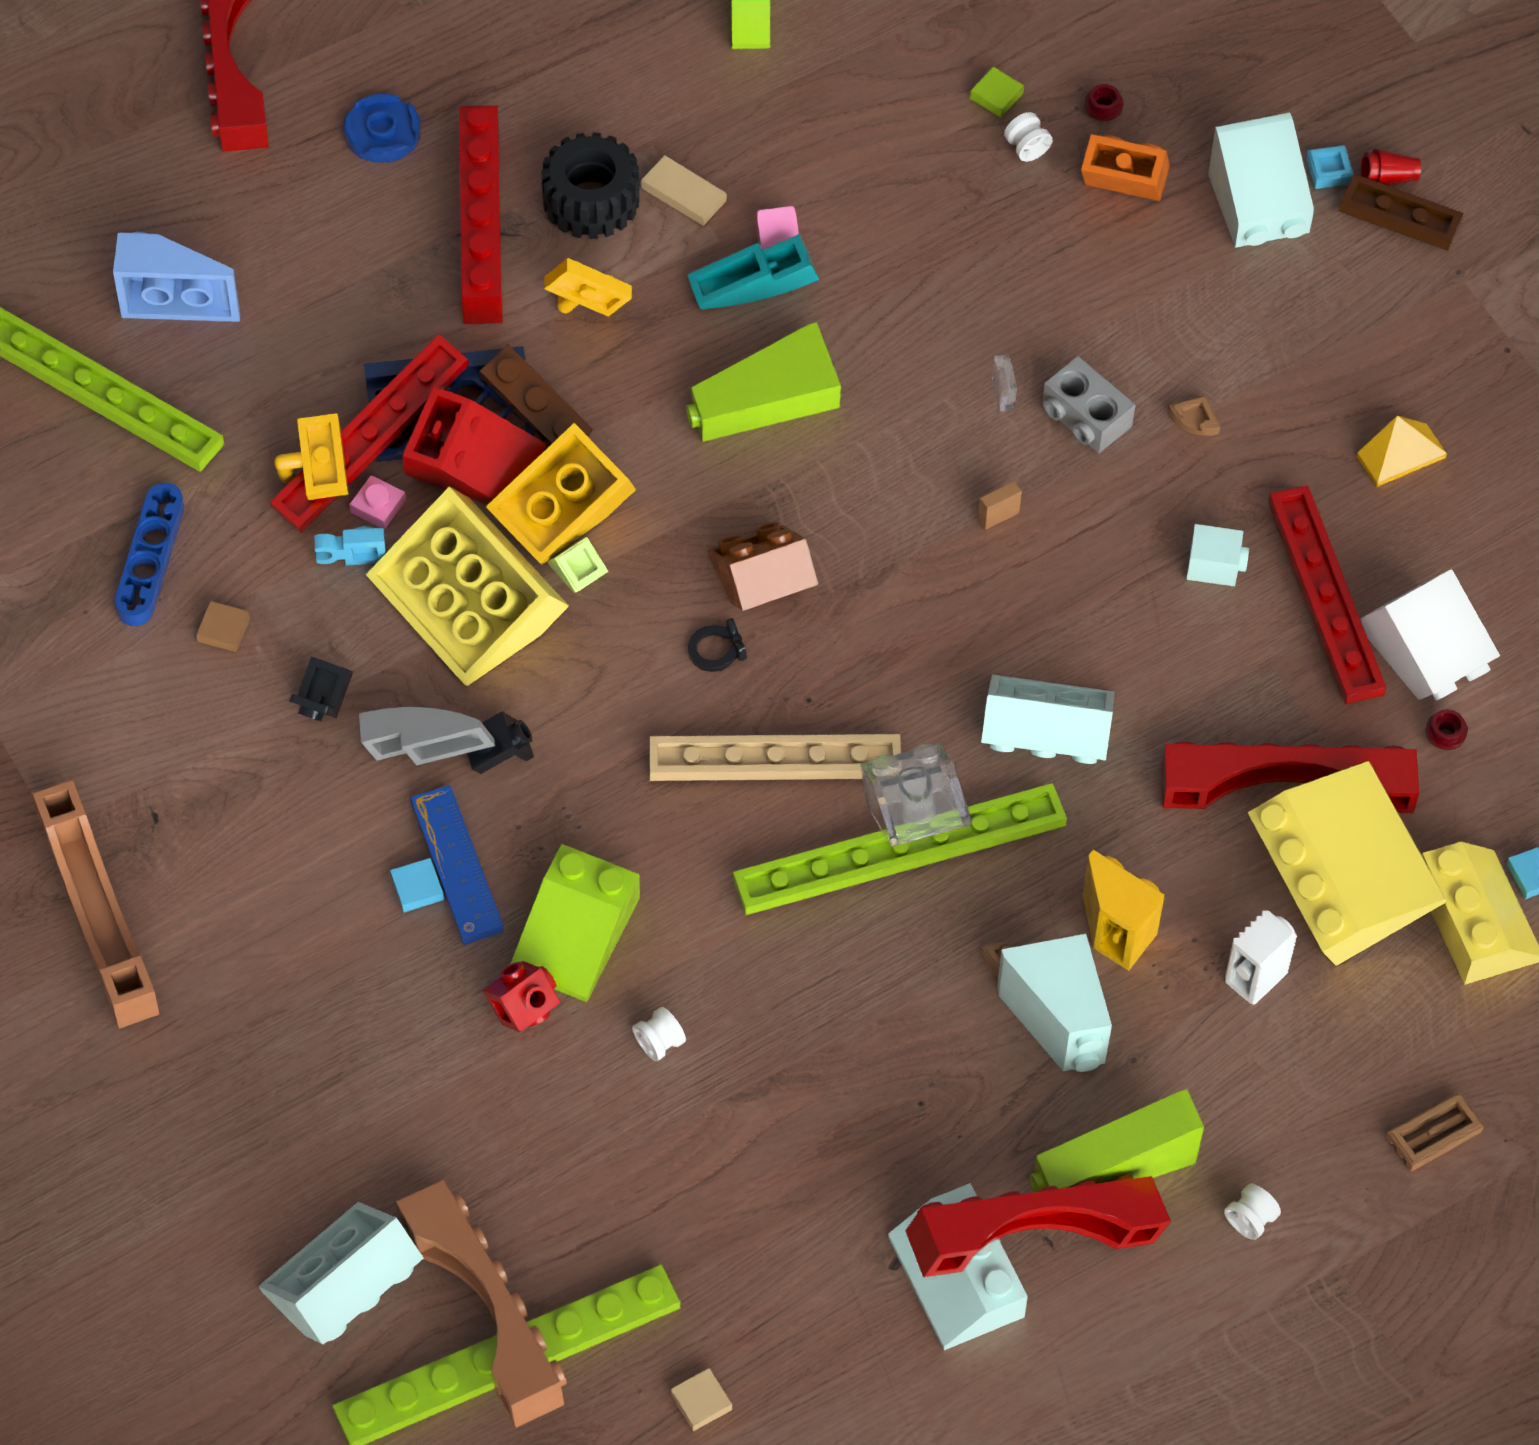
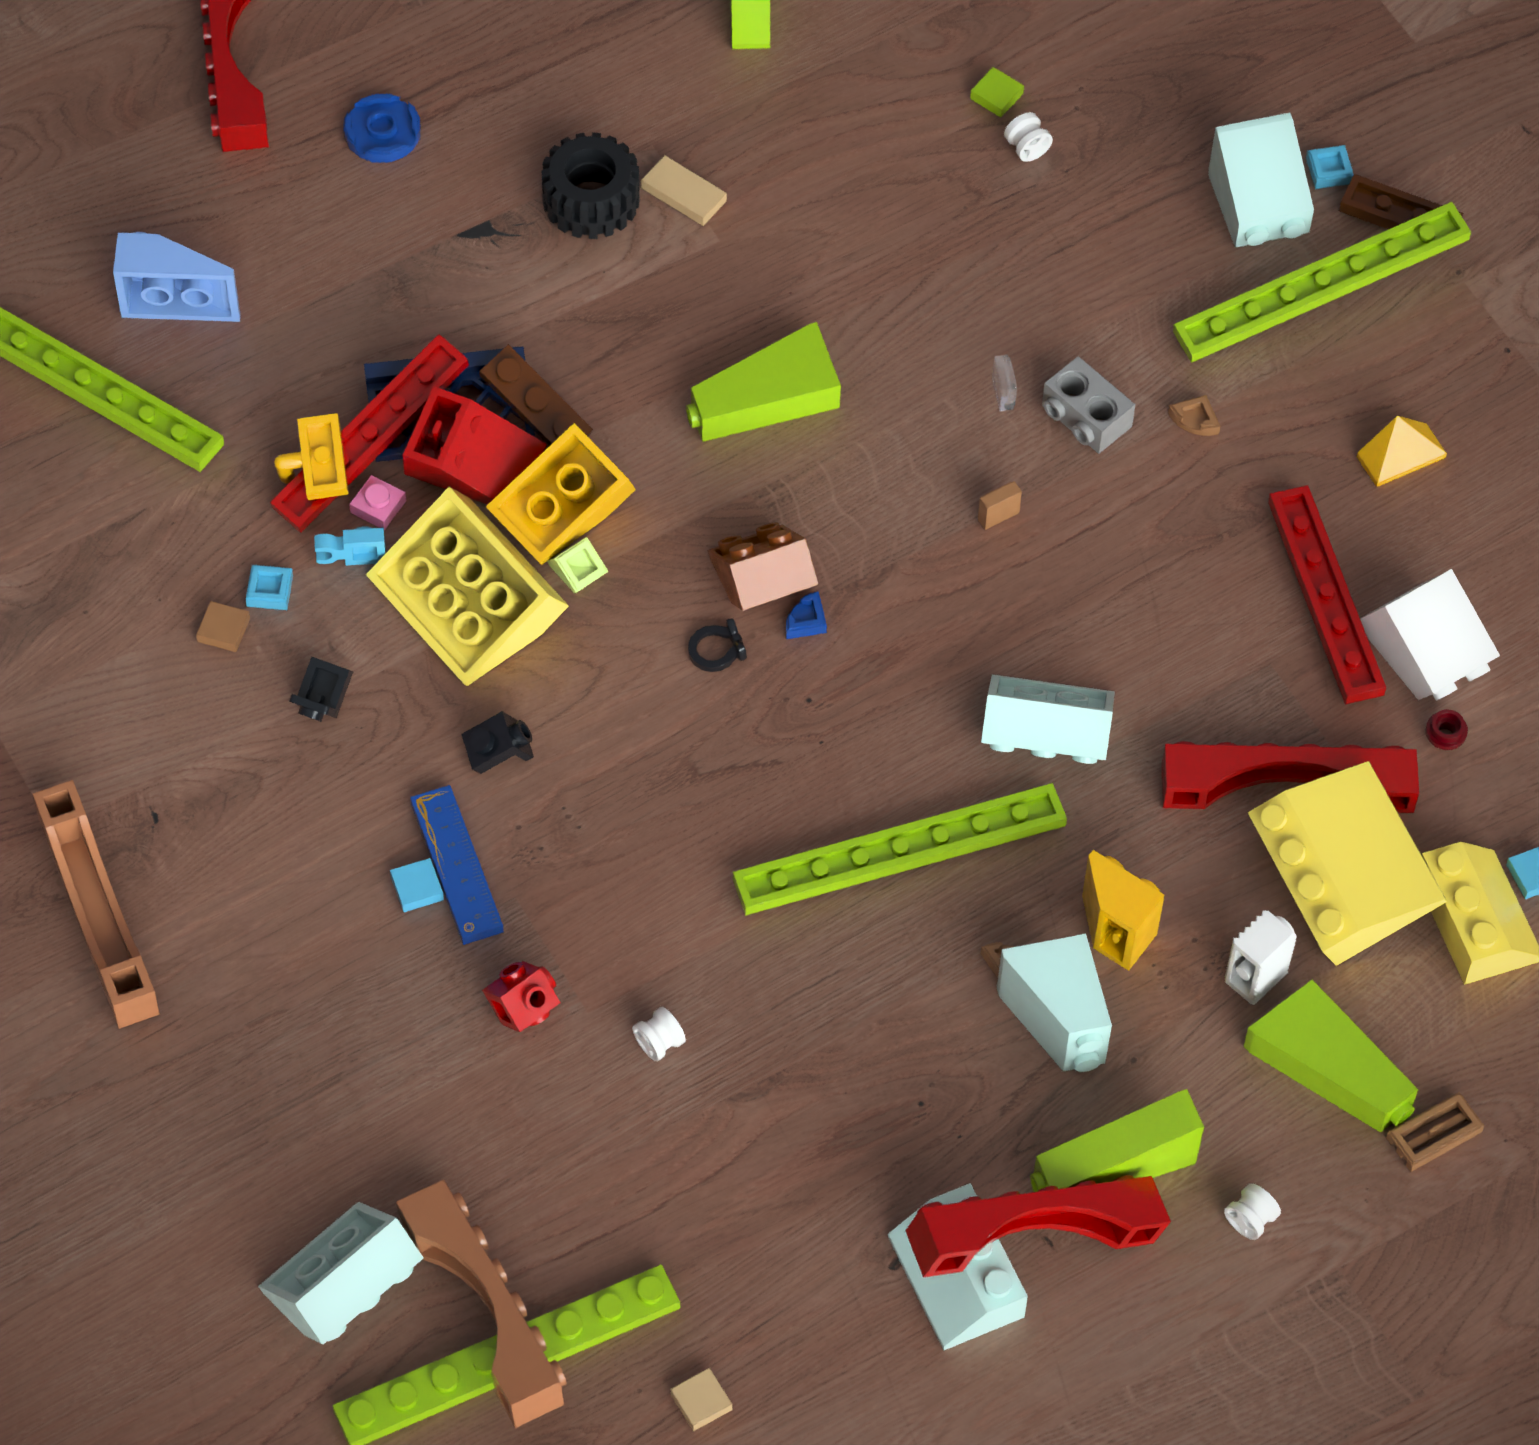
blue beam [115,483,184,626] -> none
light grey slope [359,707,495,766] -> none
red arch [459,105,503,324] -> none
lime slope [510,844,640,1002] -> none
yellow plate [544,258,632,317] -> none
tan plate [650,734,902,781] -> none
teal slope [687,234,820,309] -> none
bright pink slope [756,206,799,250] -> none
clear slope [860,743,972,847] -> none
orange brick [1081,134,1170,201] -> none
dark red plate [1085,84,1123,121] -> none
light aqua brick [1187,524,1249,586] -> none
red cone [1360,149,1421,185] -> none
none -> medium azure tile [246,565,293,610]
none -> blue tile [786,591,827,640]
none -> lime plate [1173,202,1471,363]
none -> lime slope [1244,980,1418,1133]

